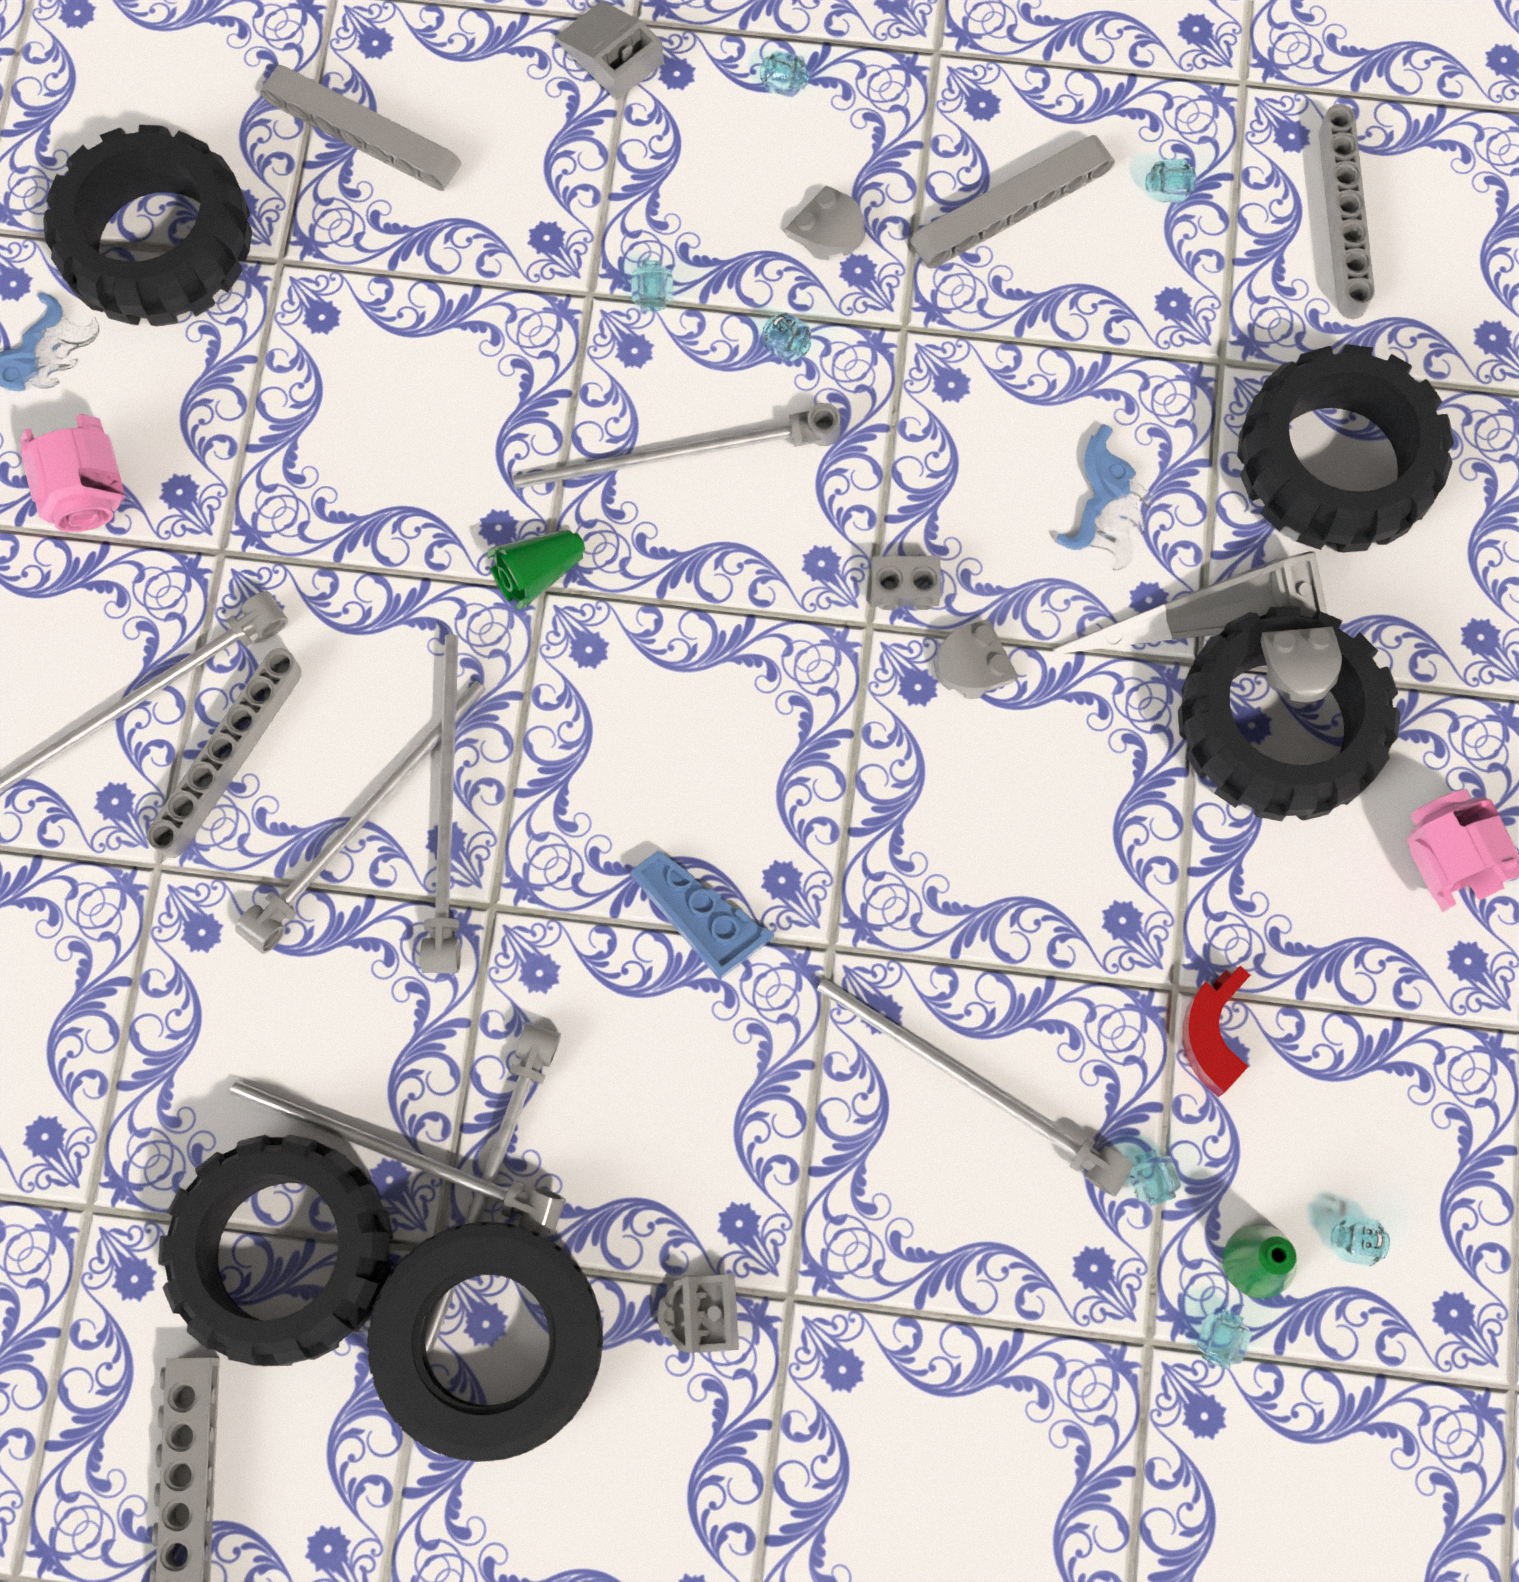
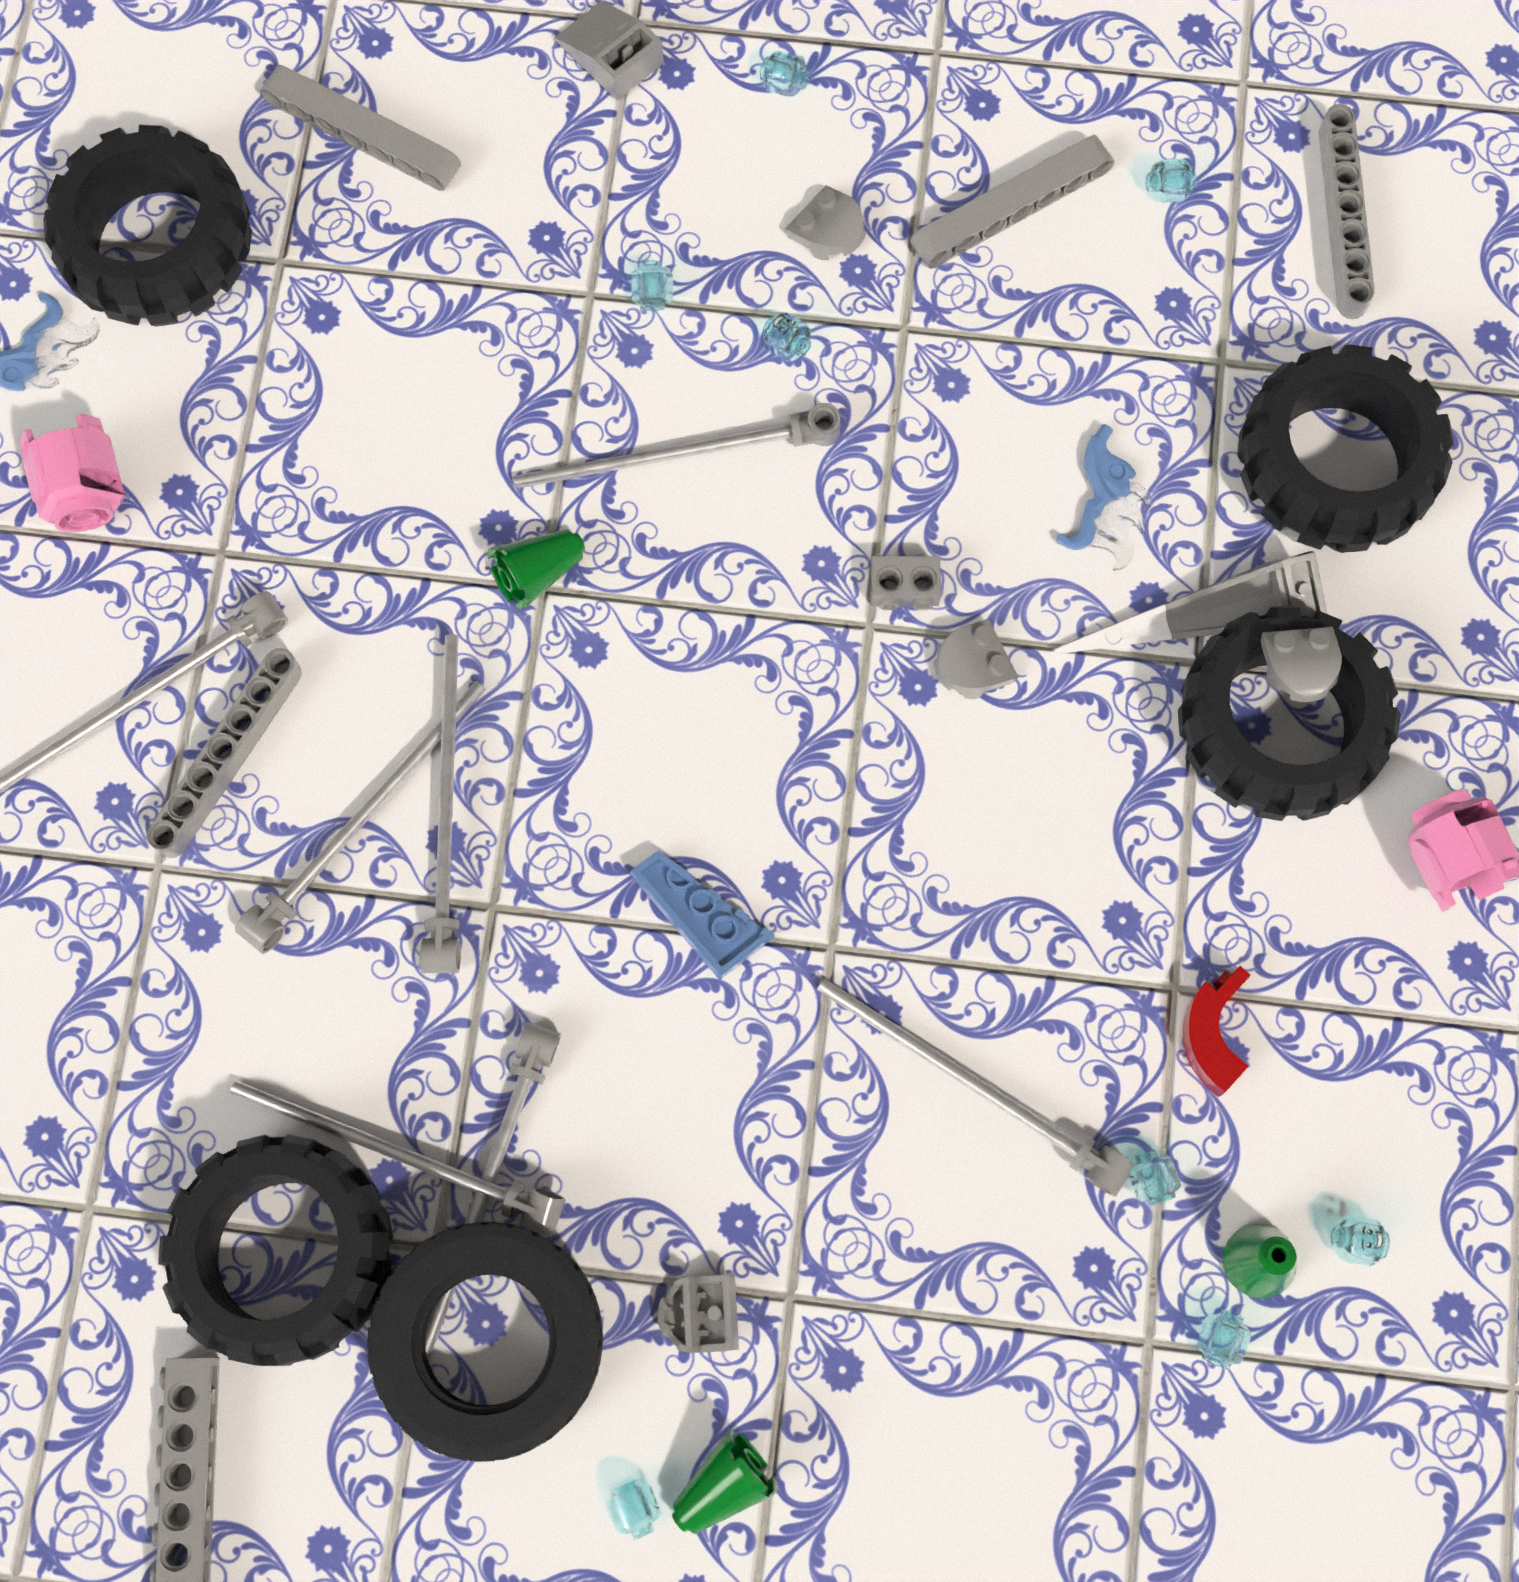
none -> clear light blue head [606,1478,662,1540]
none -> green cone [672,1429,779,1534]

